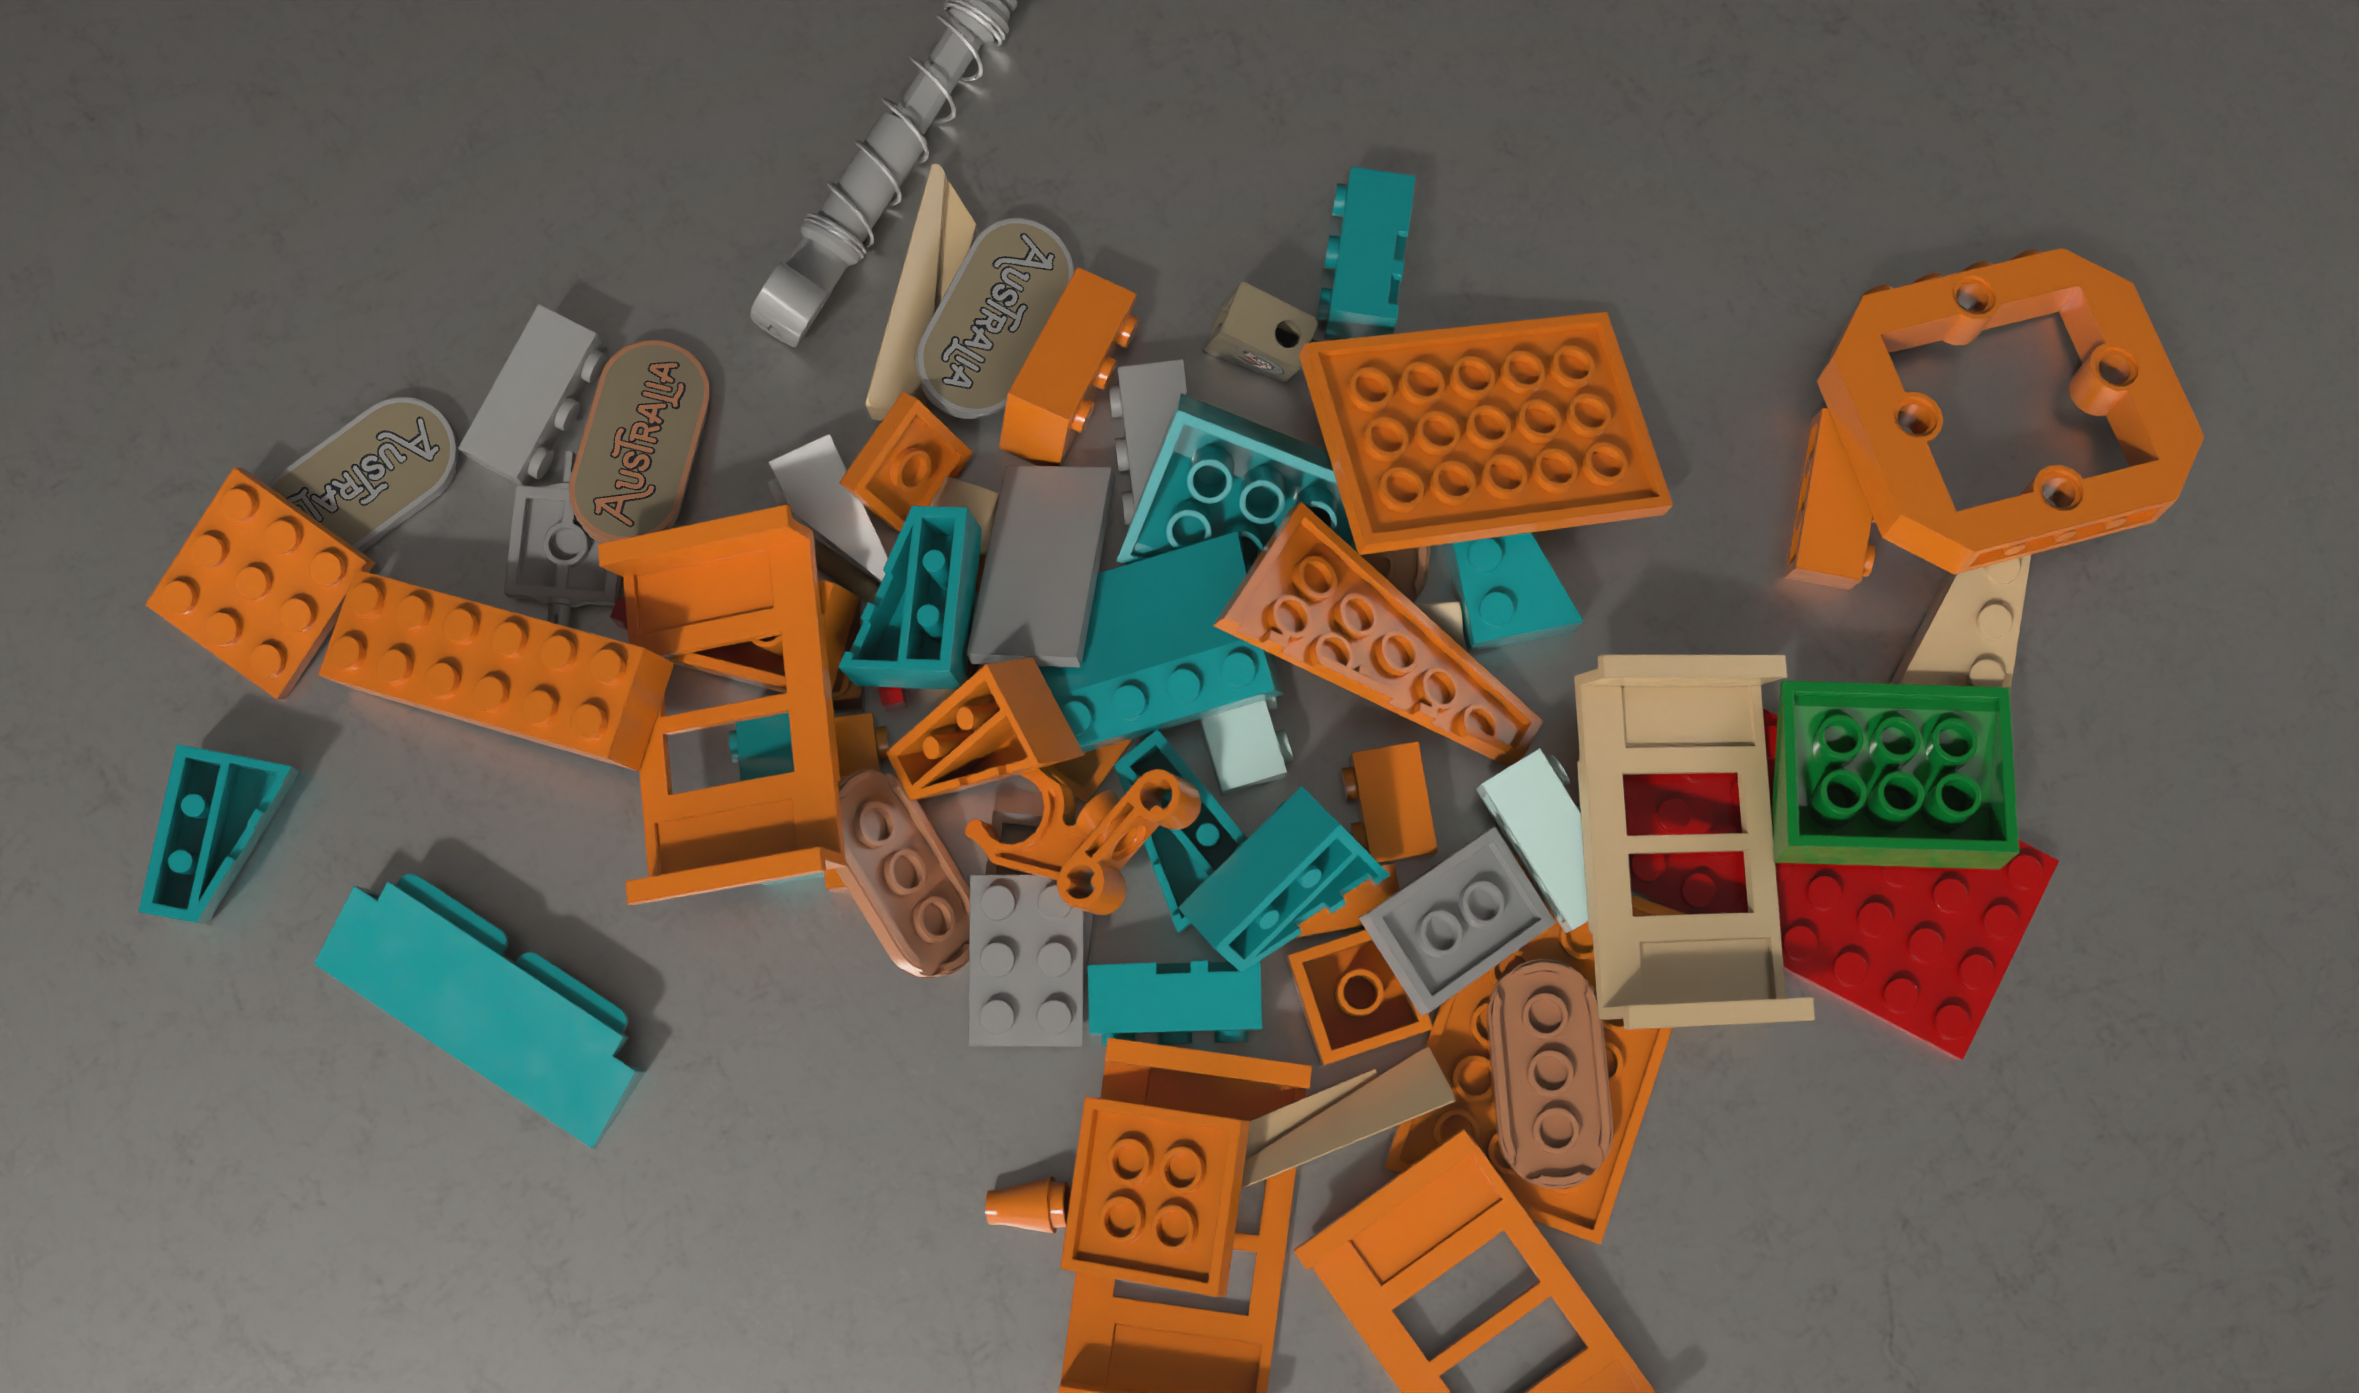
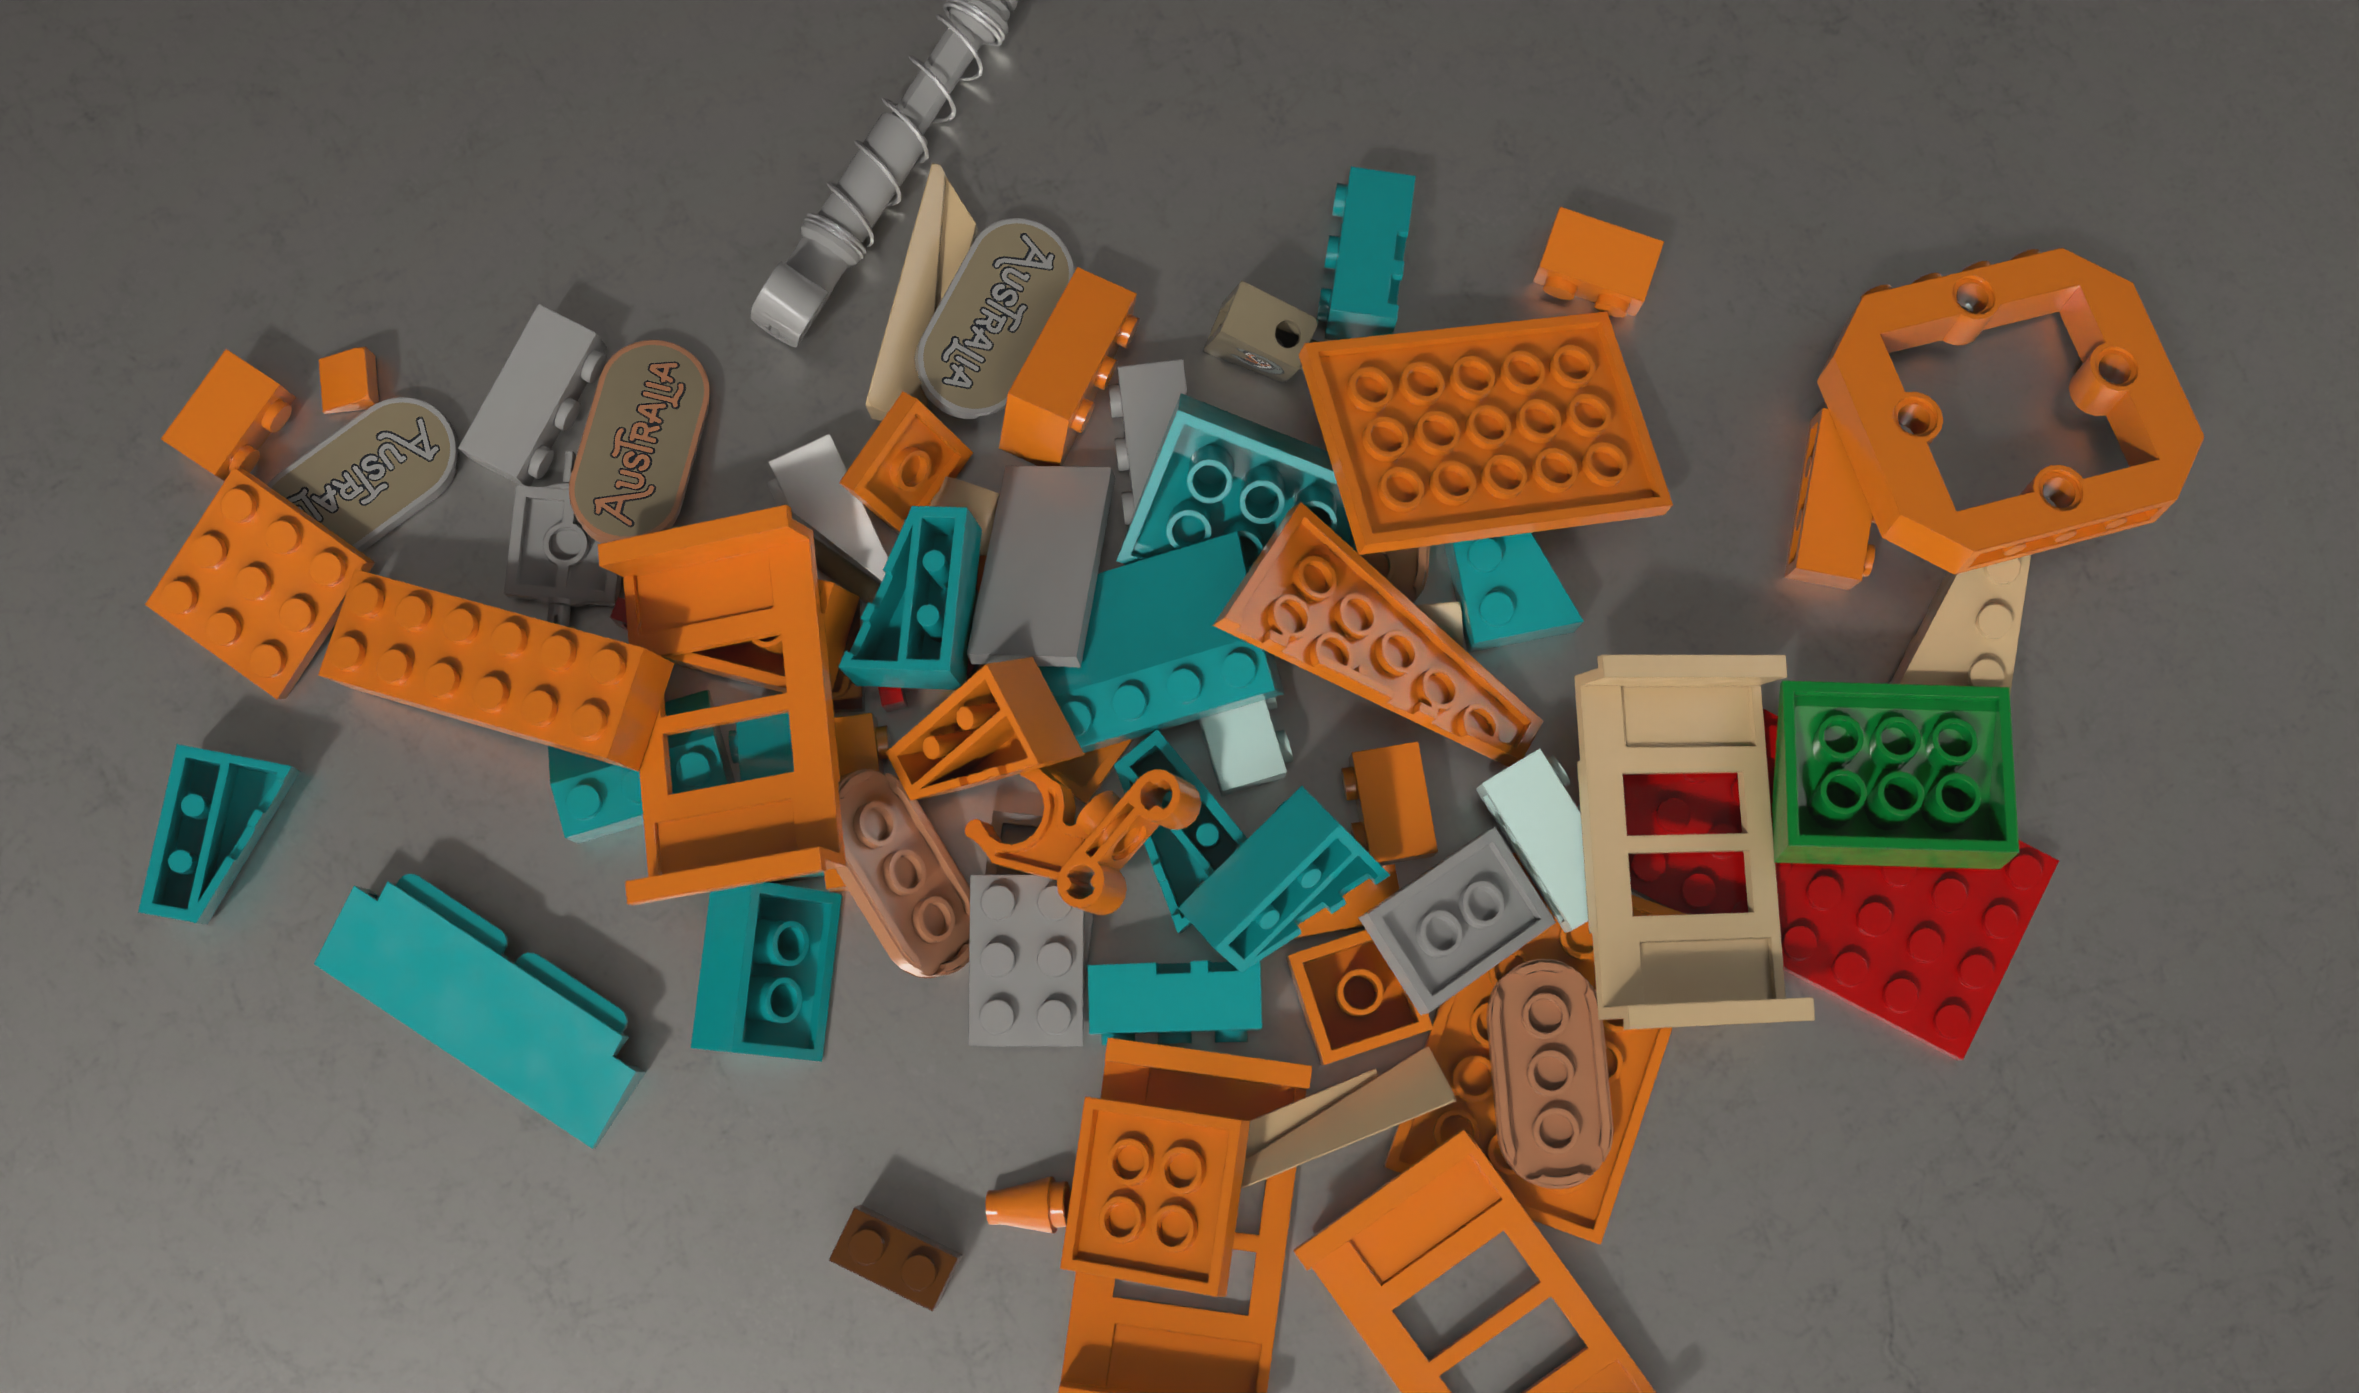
none -> orange brick [161,349,296,481]
none -> orange slope [319,347,379,414]
none -> teal slope [548,689,735,844]
none -> teal slope [691,882,842,1062]
none -> reddish brown brick [828,1205,963,1311]
none -> orange brick [1533,207,1664,317]

